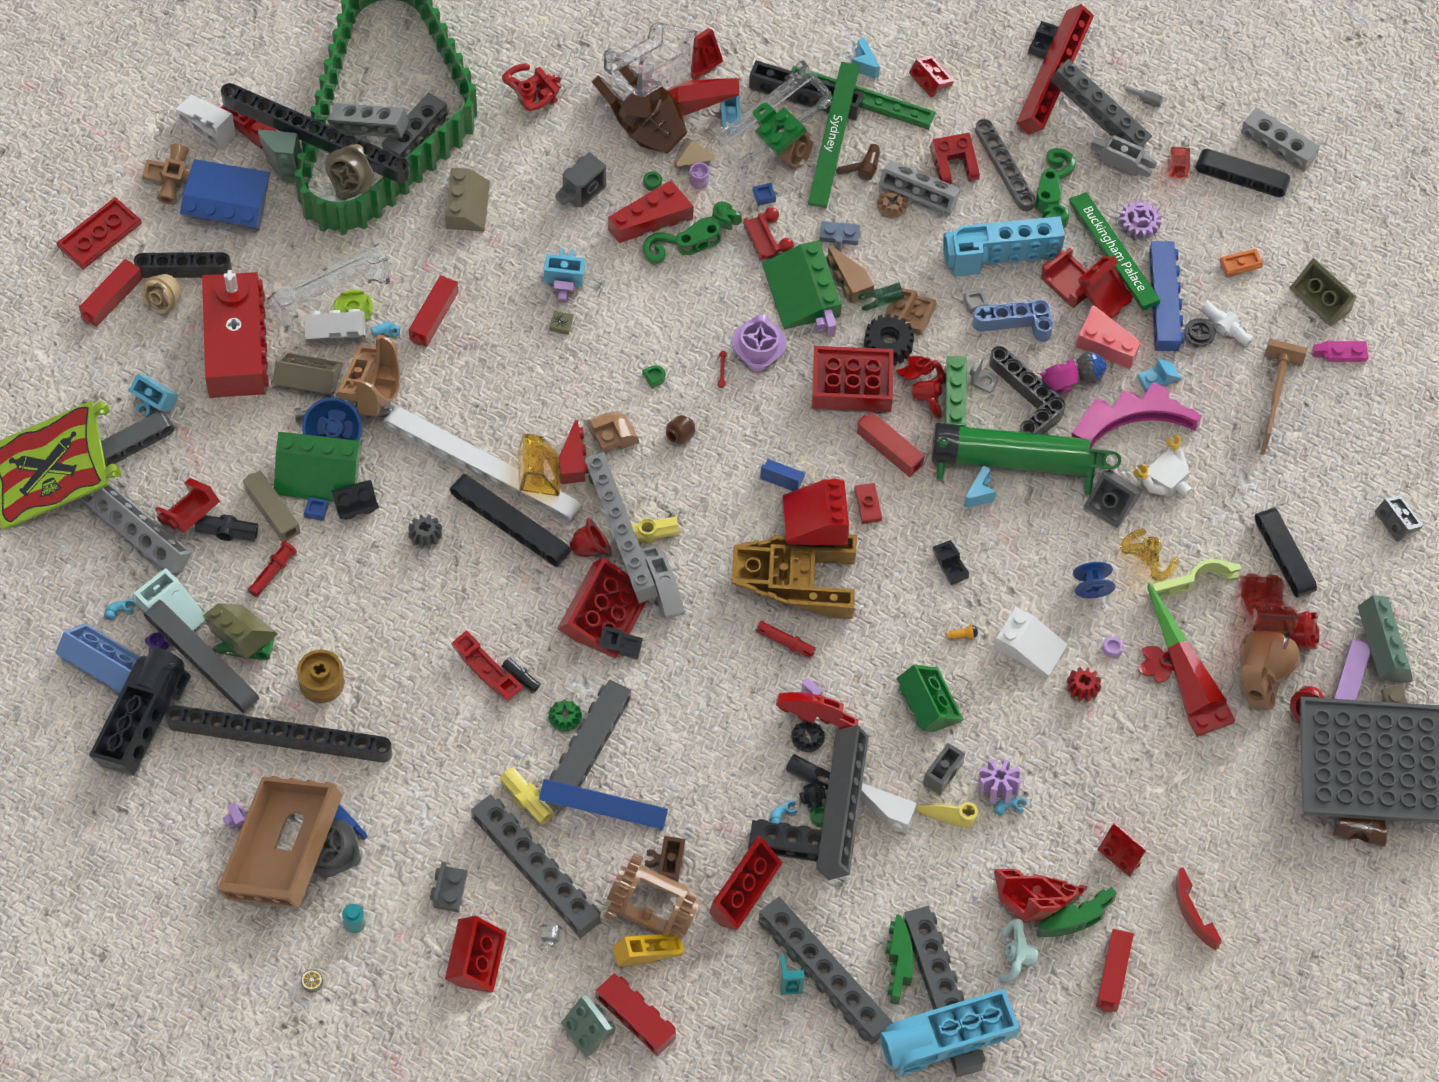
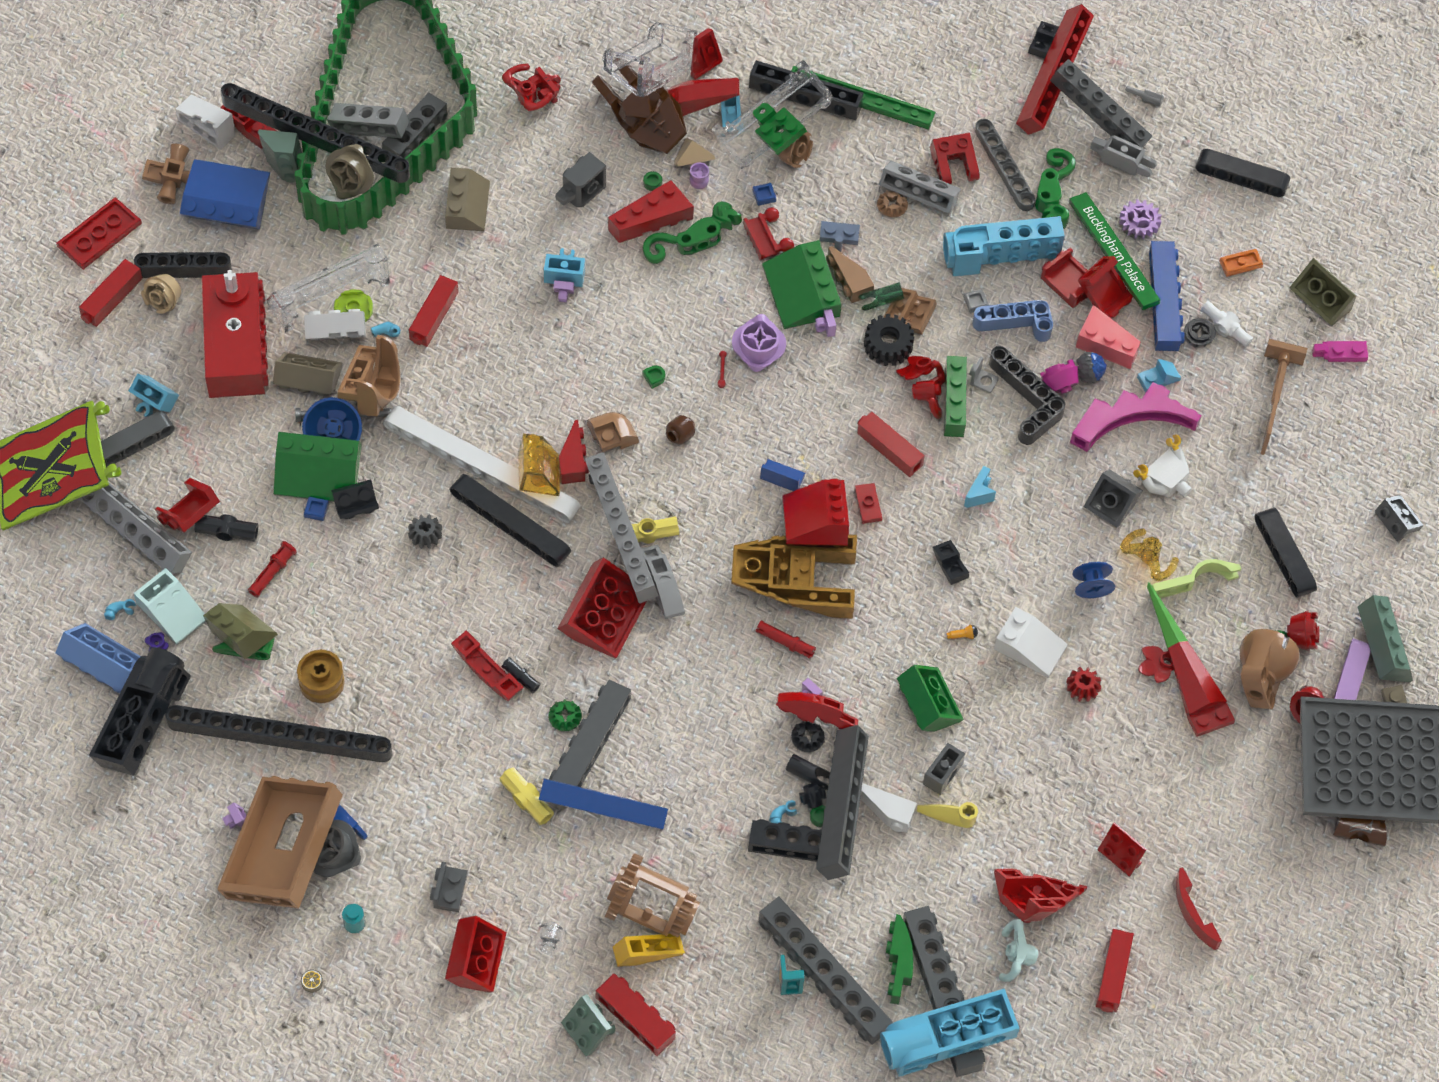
dark grey beam [144,600,260,713] -> none
dark tan brick [243,470,300,541] -> none
dark grey brick [471,794,601,939] -> none
olive tile [549,311,573,335] -> none
red piece [570,518,612,557] -> none
black slope [599,626,643,659] -> none
reddish brown brick [645,836,686,882] -> none
red slope [709,836,783,930] -> none
green tile [808,62,860,208] -> none
red slope [812,346,893,412] -> none
reddish brown piece [836,144,881,180] -> none
medium azure slope [851,38,880,78] -> none
red bracket [909,55,954,97] -> none
green piece [931,423,1121,495] -> none
lavender gear [978,759,1021,804] -> none
medium azure arm [994,798,1027,816] -> none
green slope [1037,887,1117,937] -> none
lavender tile [1102,637,1124,658] -> none
clear red brick [1168,147,1190,178] -> none
clear red slope [1240,573,1299,633] -> none
light grey brick [1241,107,1320,171] -> none

